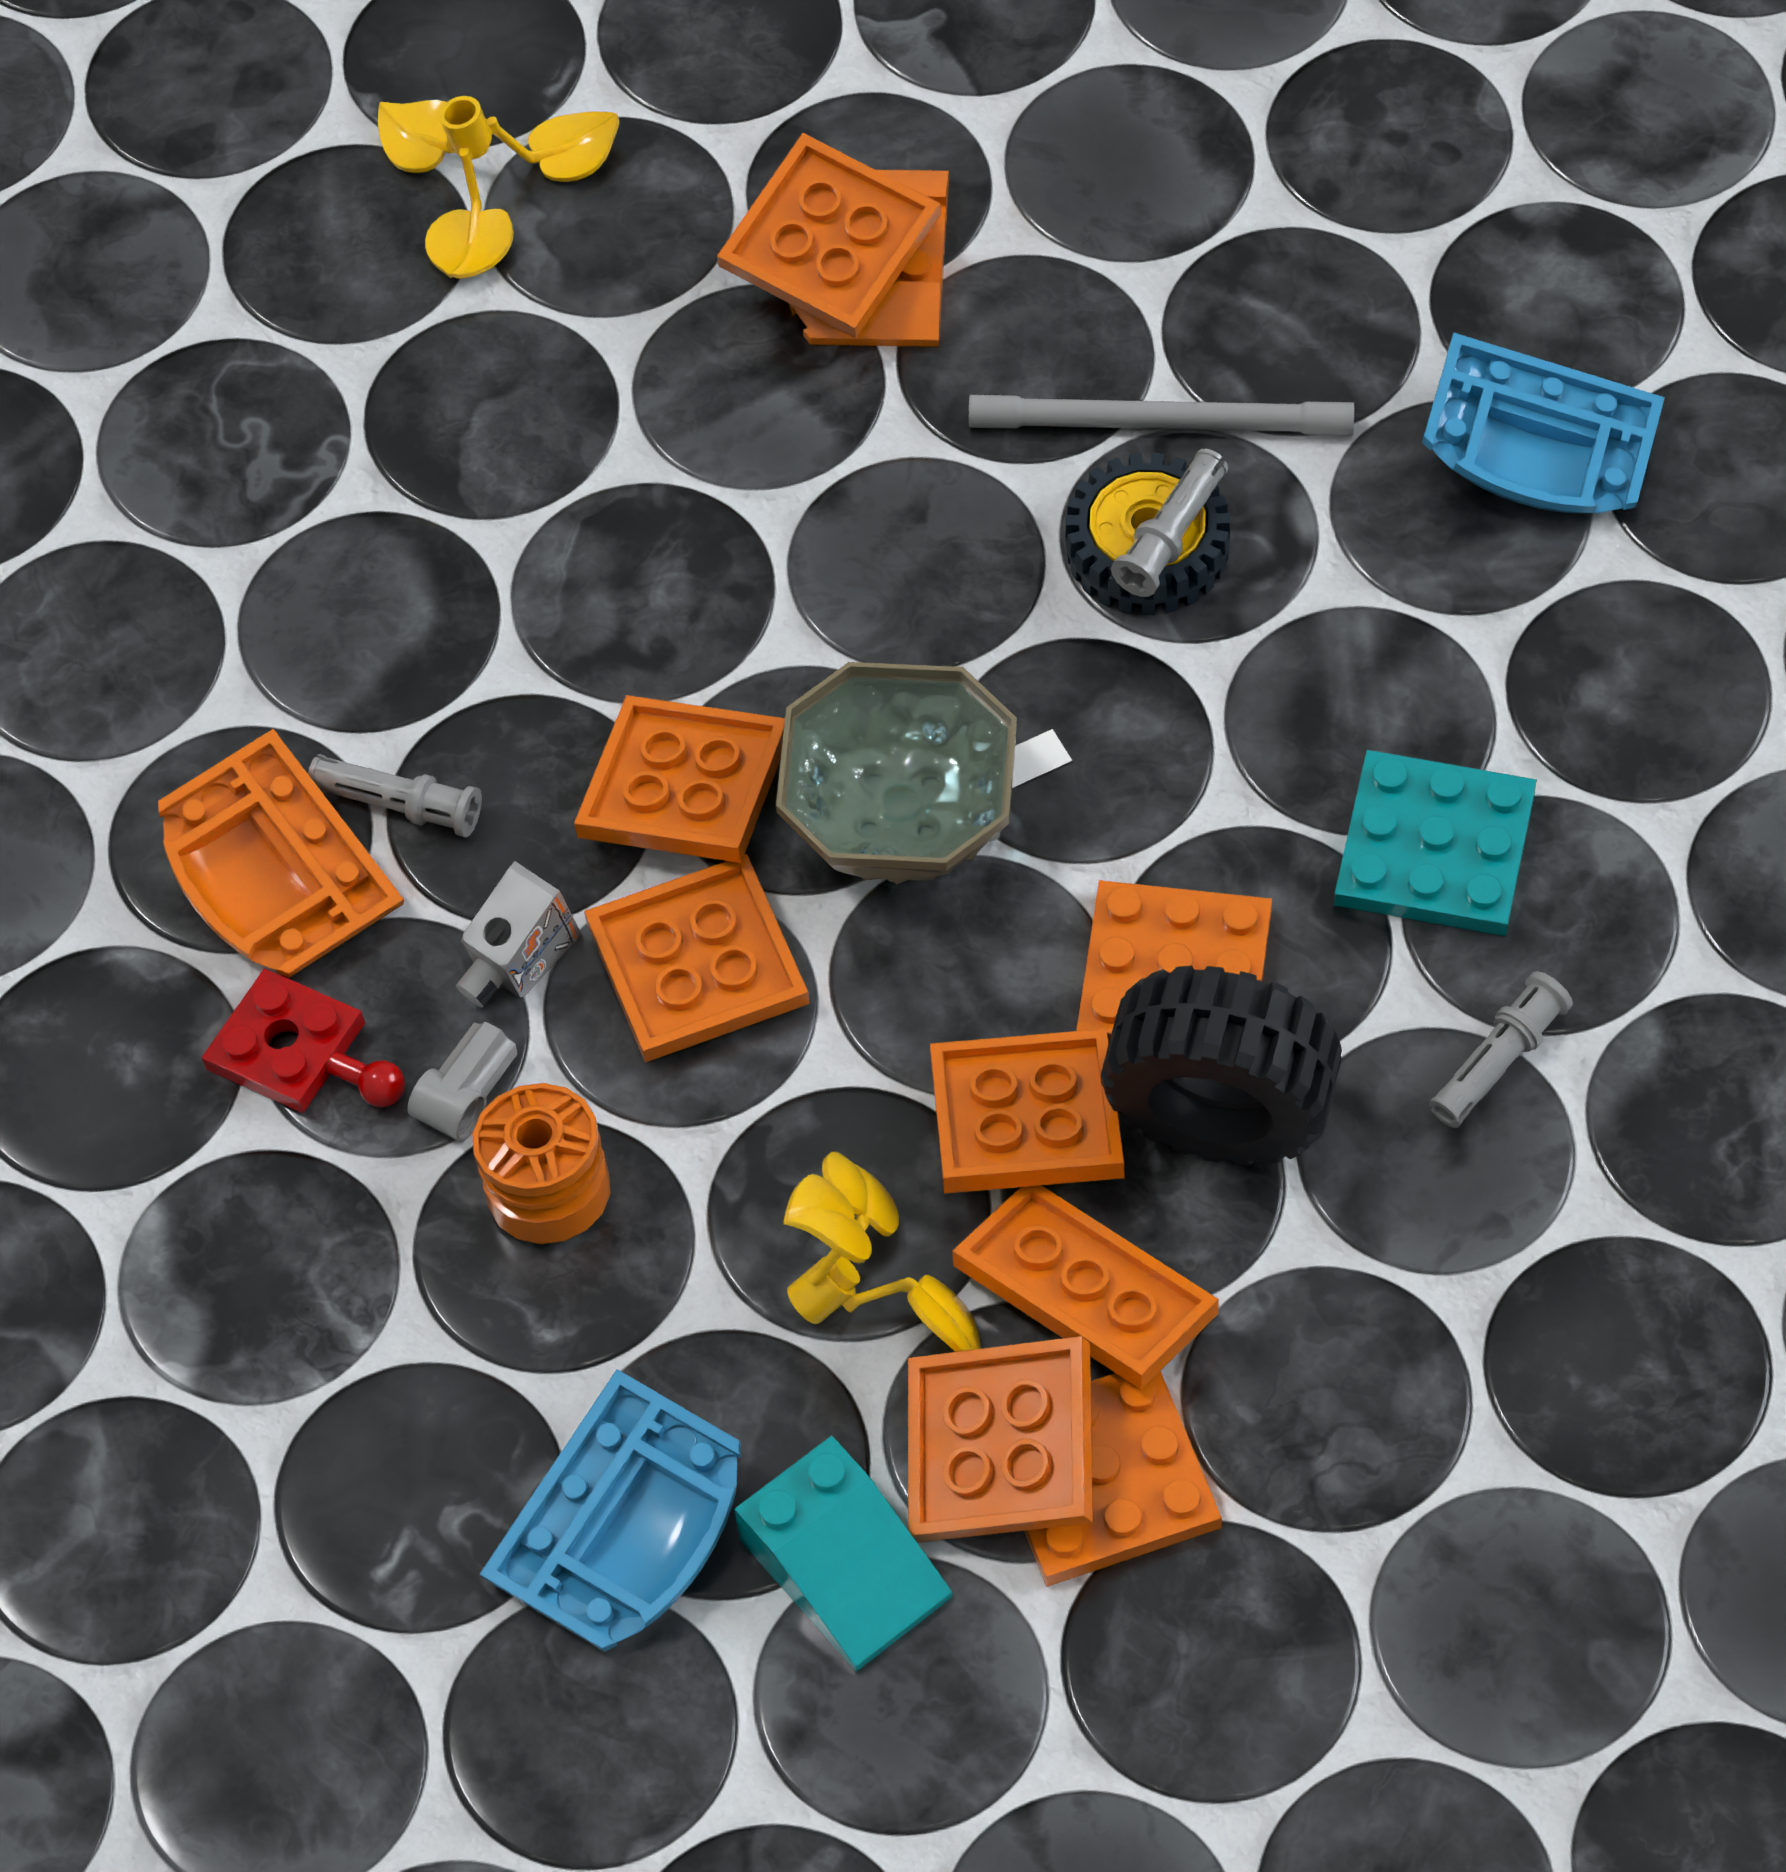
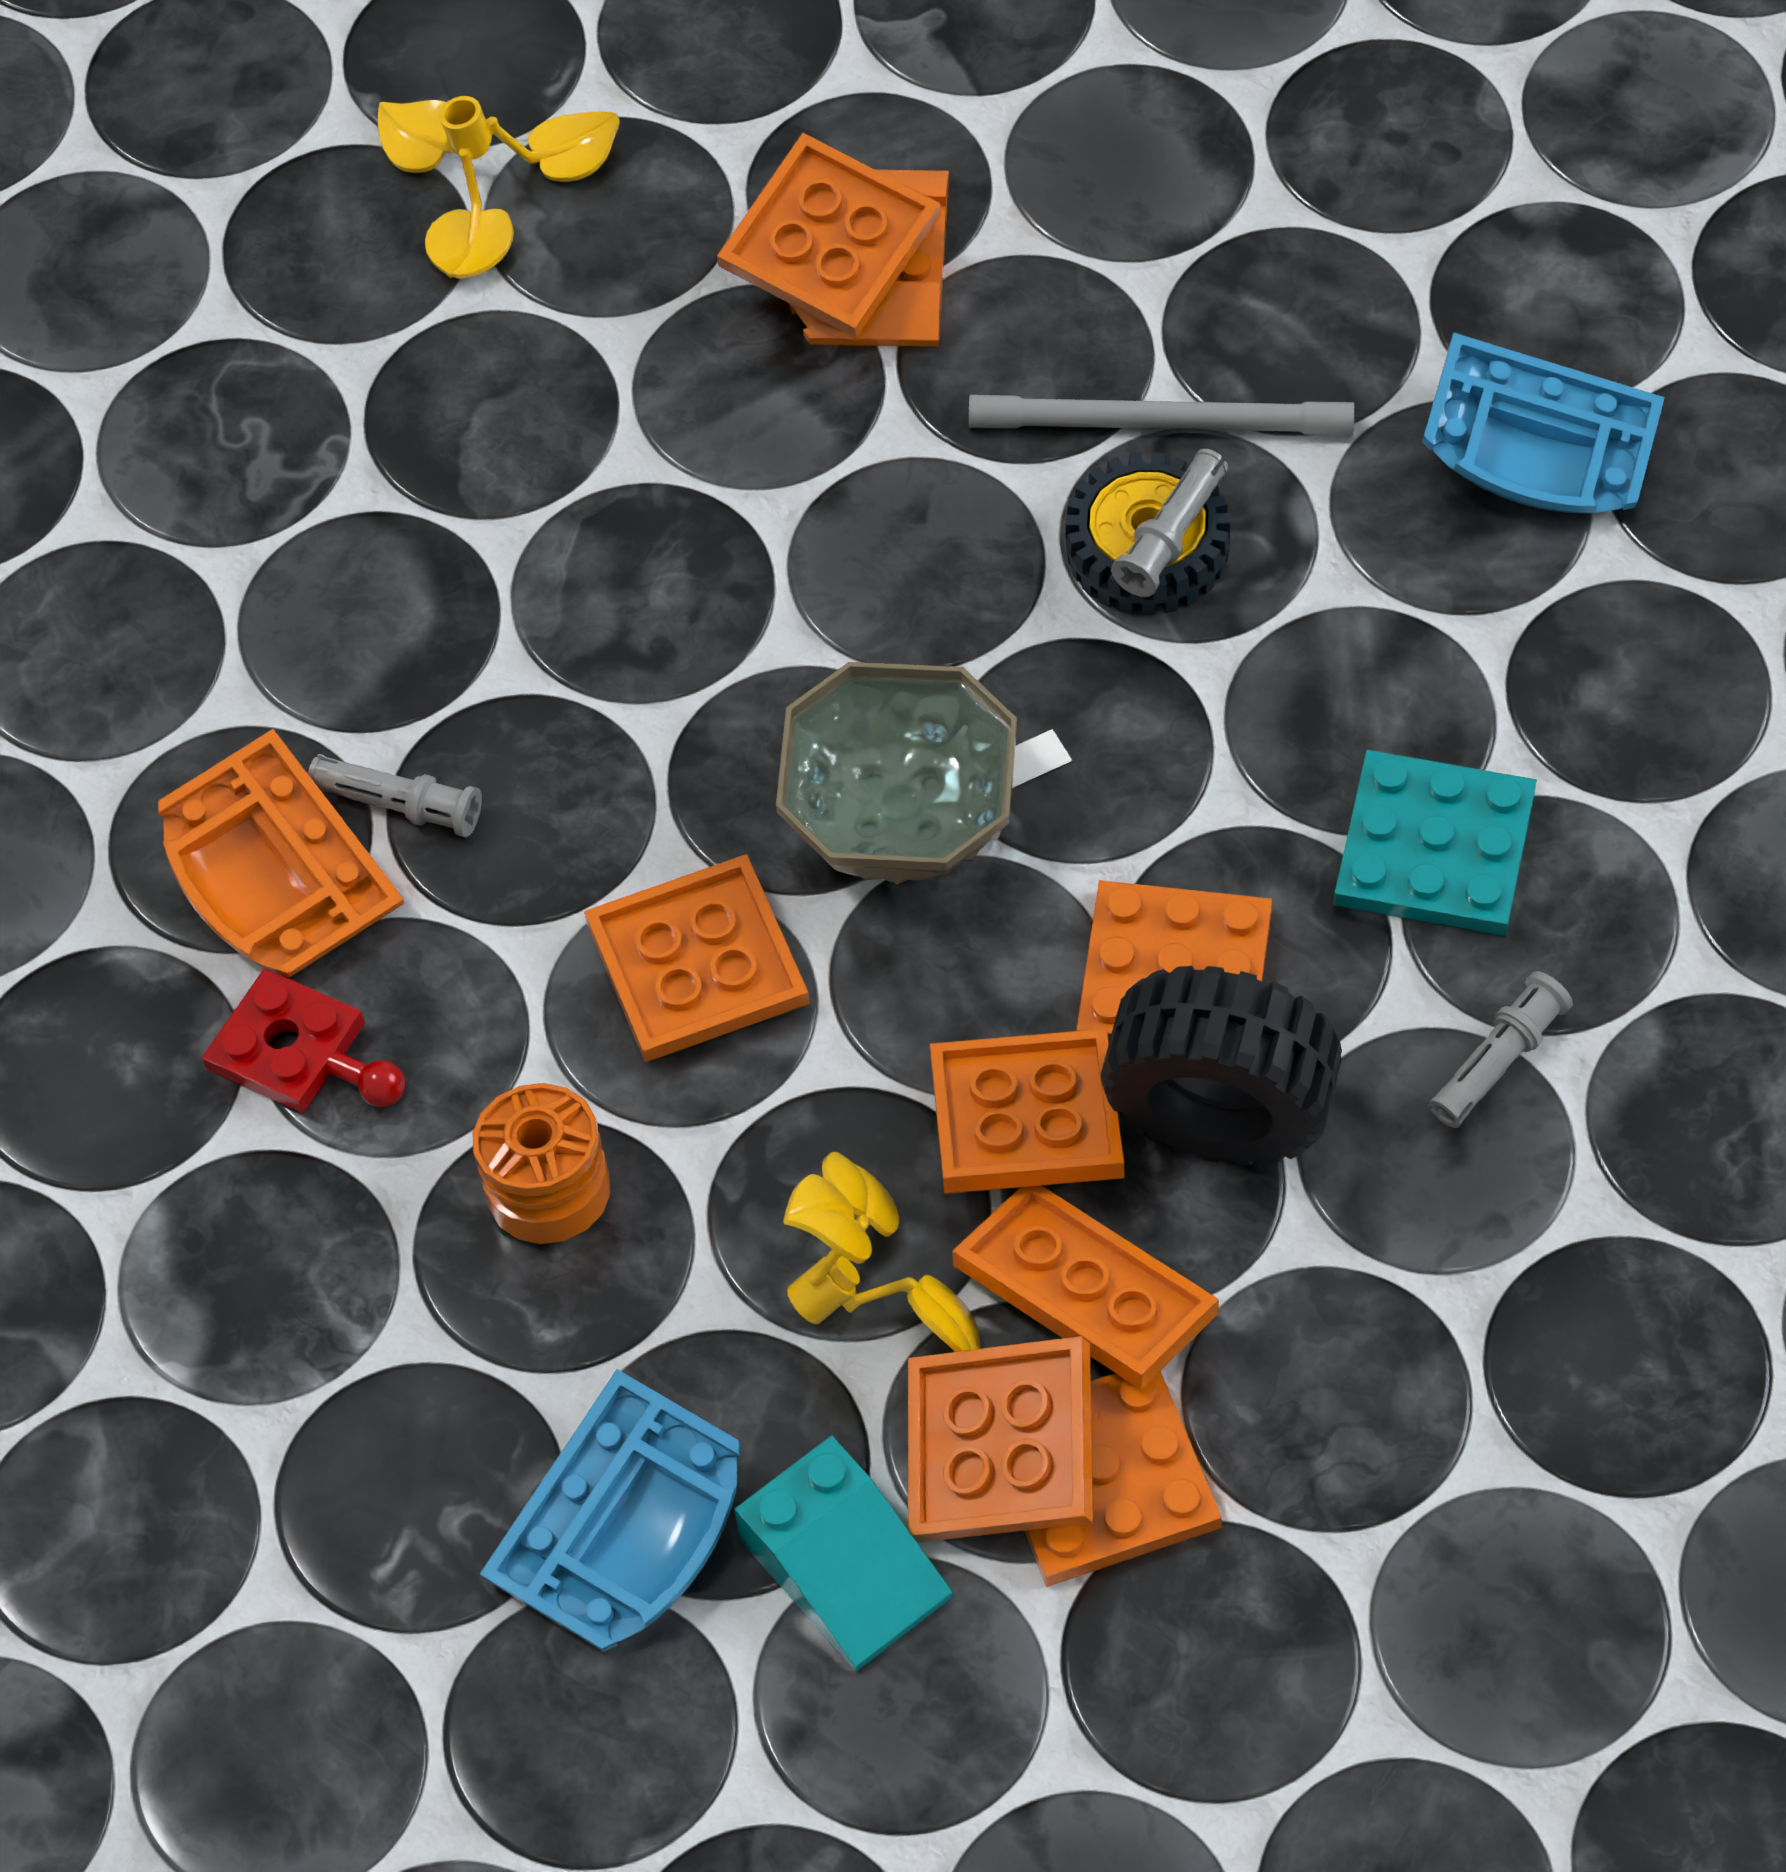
light grey piece [408,1022,517,1141] -> none
light grey torso [455,861,582,1007] -> none
orange plate [574,695,785,863] -> none

